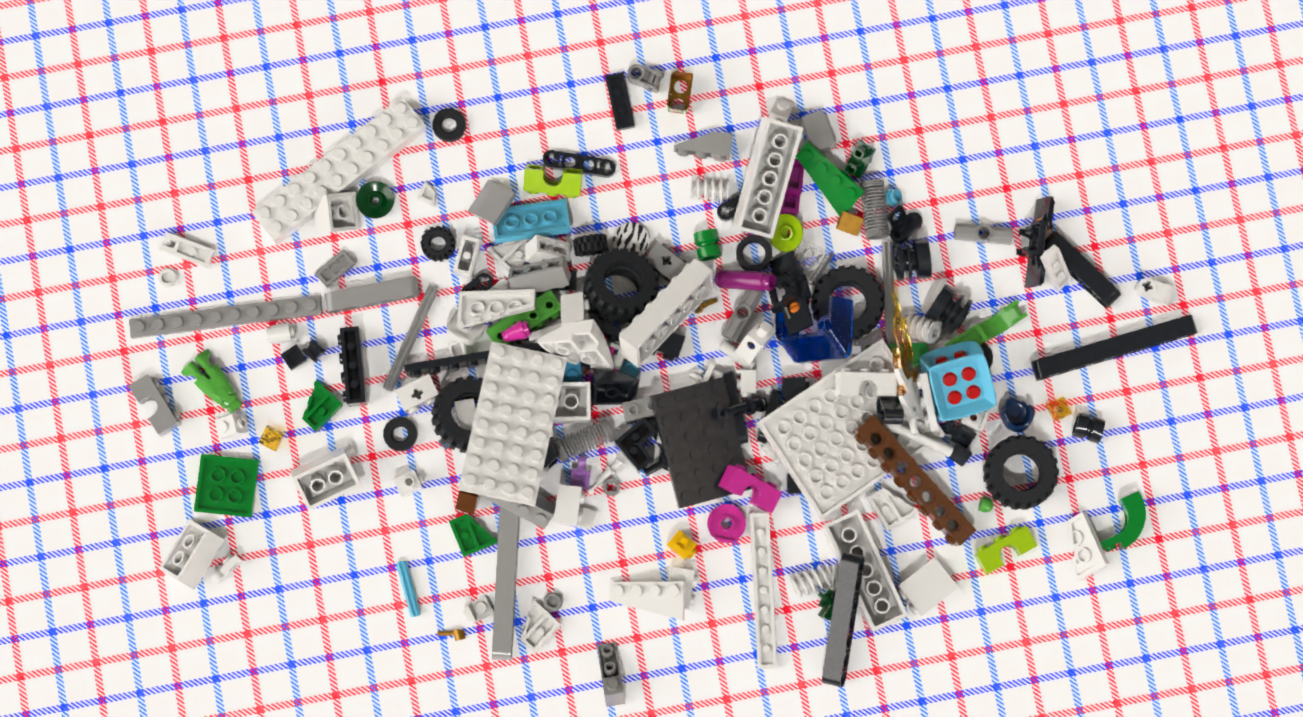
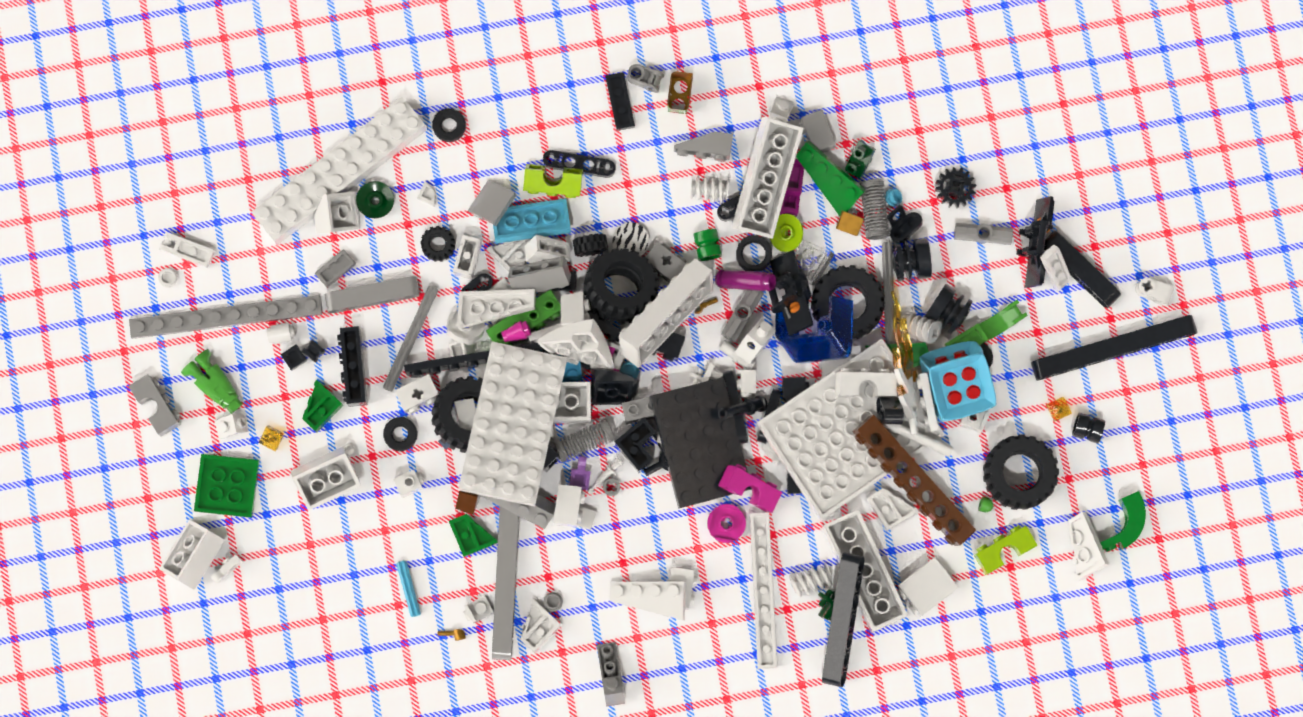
yellow brick [667,530,697,561] -> none
black plate [941,420,977,449] -> none
black slope [948,443,972,467] -> none
dark blue hair [999,397,1036,433] -> none
none -> black gear [935,167,977,209]

